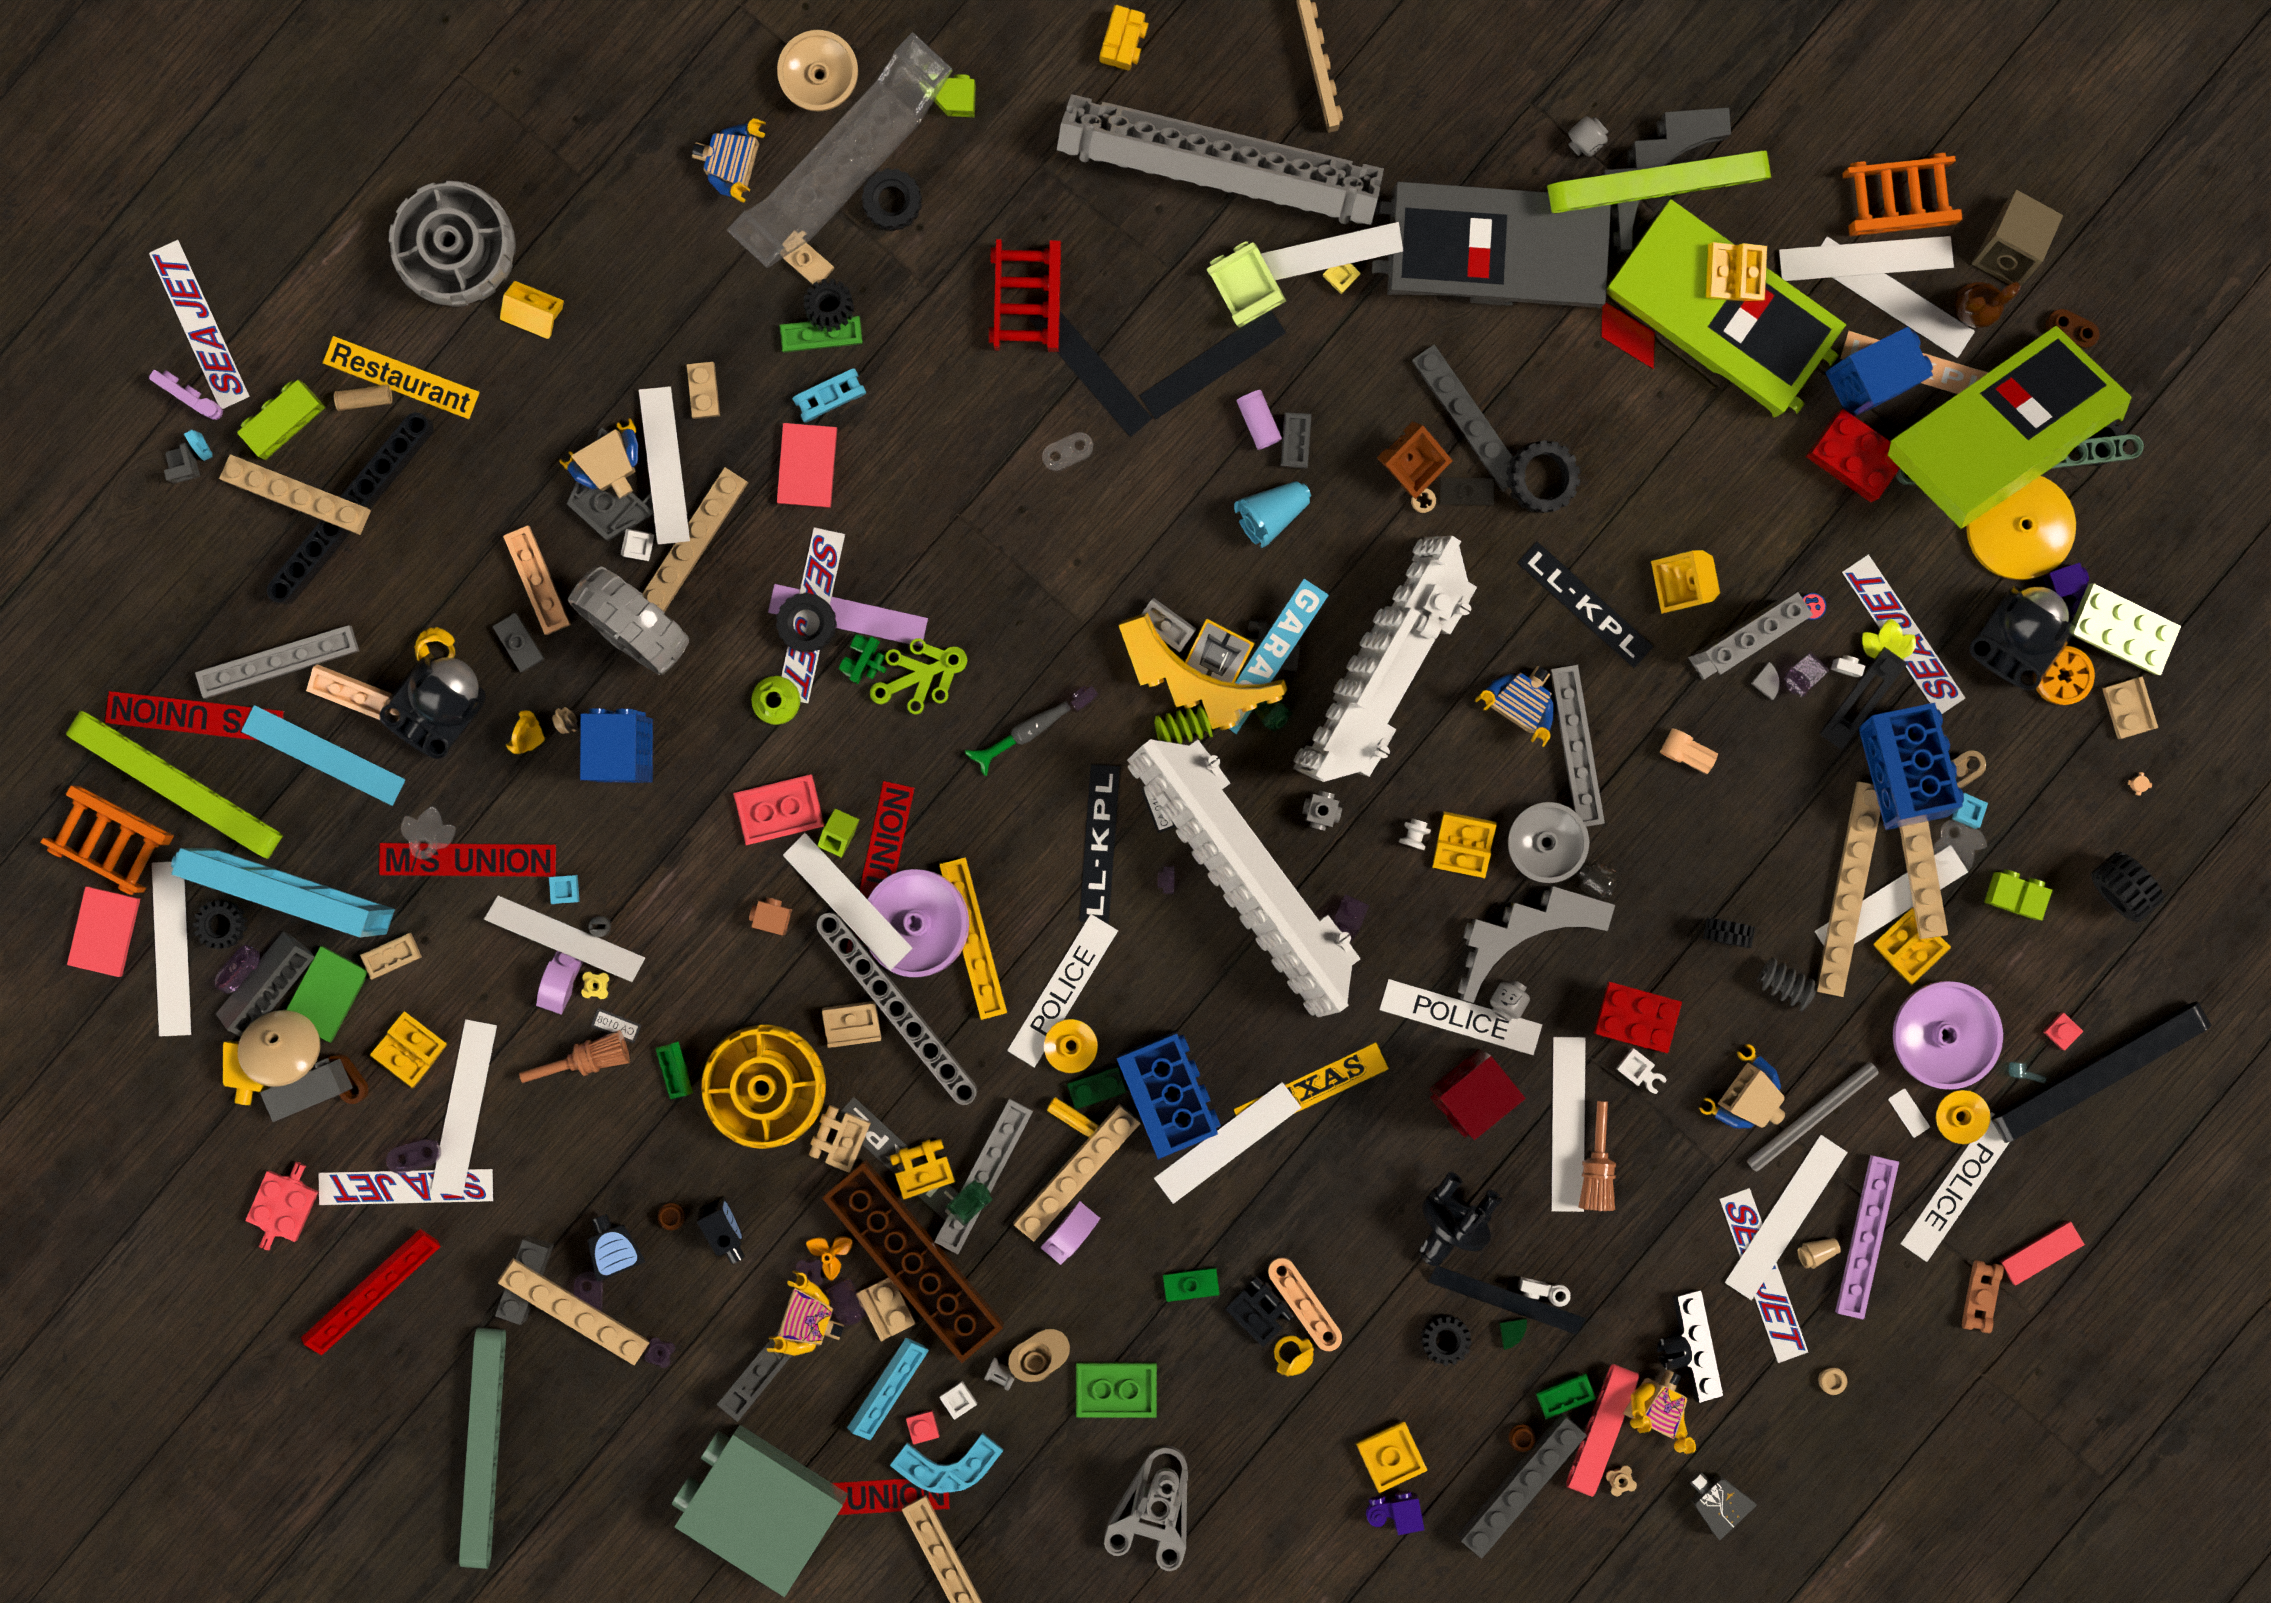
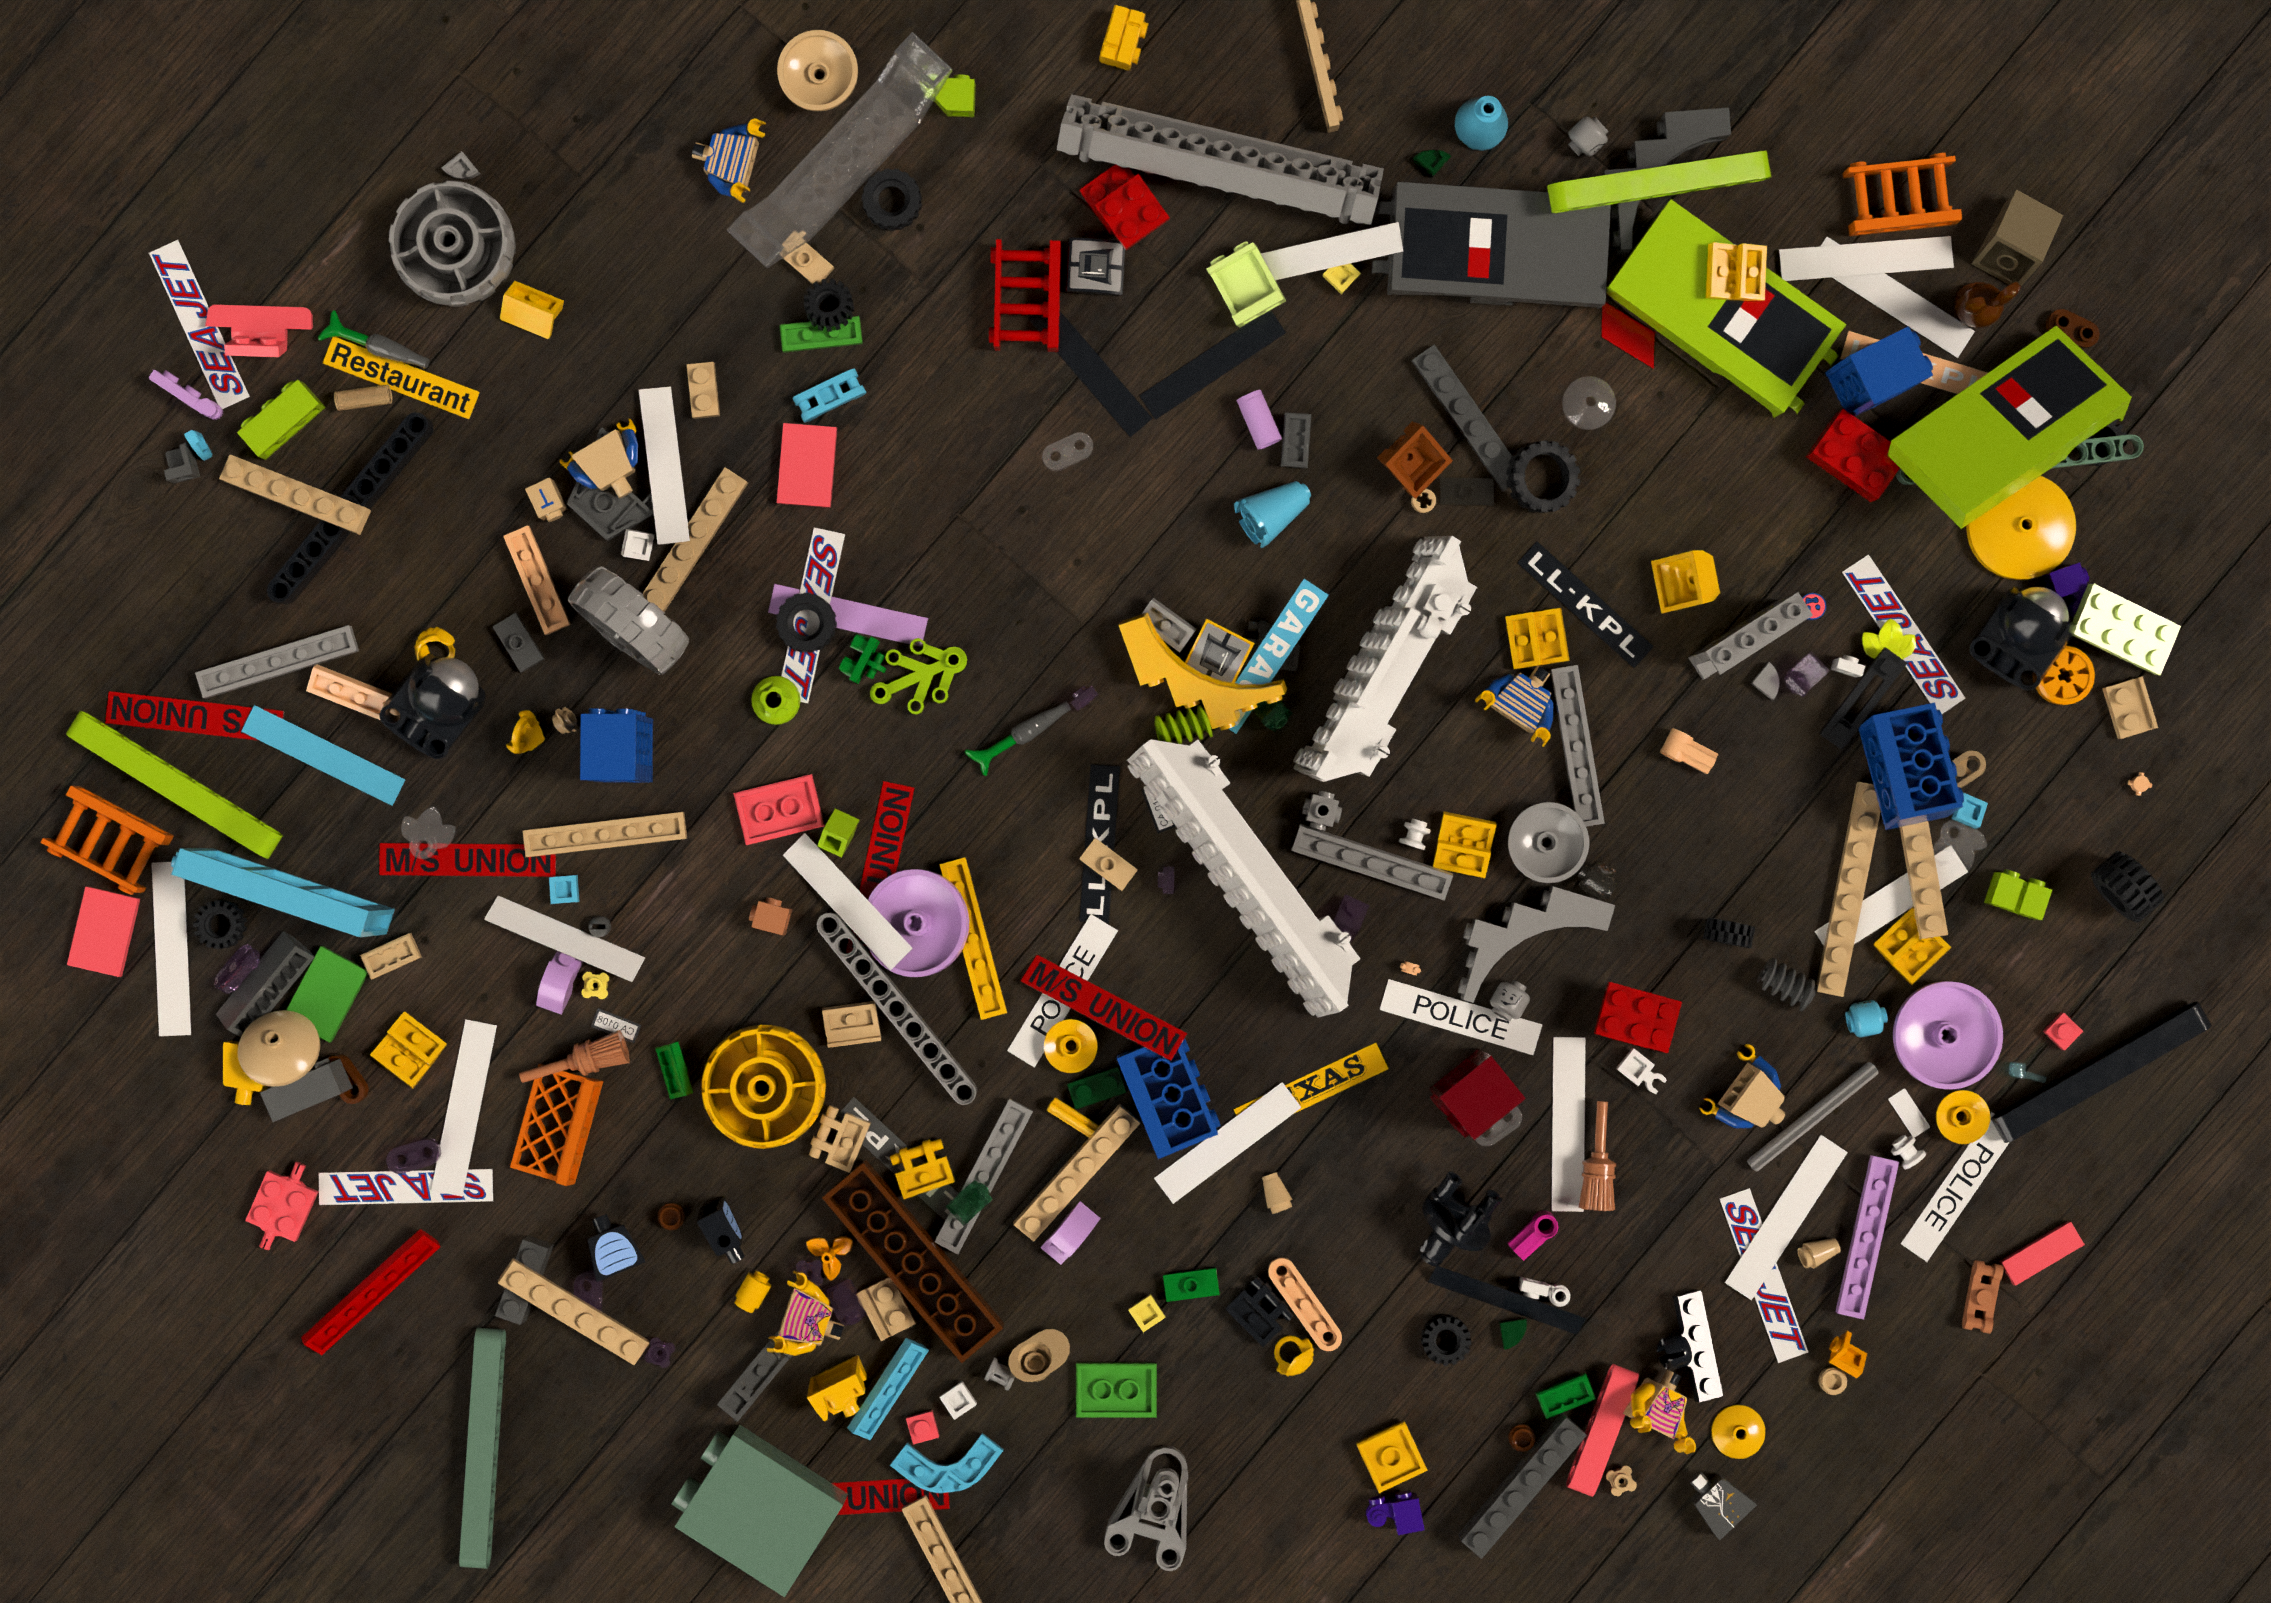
none -> coral plate [205,305,313,357]
none -> dark grey piece [318,310,430,368]
none -> light grey tile [441,151,480,180]
none -> orange fence [510,1064,603,1186]
none -> tan plate [523,812,687,857]
none -> tan brick [525,478,568,522]
none -> yellow brick [734,1271,771,1313]
none -> yellow brick [807,1355,867,1421]
none -> red sticker [1021,955,1187,1061]
none -> slope [1065,238,1125,296]
none -> red bracket [1079,164,1170,250]
none -> tan plate [1079,838,1138,891]
none -> light yellow plate [1128,1294,1165,1332]
none -> tan cone [1262,1172,1293,1214]
none -> light grey plate [1292,824,1453,900]
none -> light nougat piece [1400,961,1421,976]
none -> dark green tile [1413,150,1451,178]
none -> medium azure cone [1454,96,1508,151]
none -> clear plate [1475,1107,1522,1146]
none -> yellow slope [1505,608,1570,669]
none -> dark pink piece [1508,1210,1559,1261]
none -> clear dish [1562,376,1616,430]
none -> yellow dish [1711,1405,1765,1459]
none -> light orange bracket [1829,1330,1867,1378]
none -> medium azure head [1845,1000,1888,1038]
none -> white wheel [1891,1135,1926,1169]

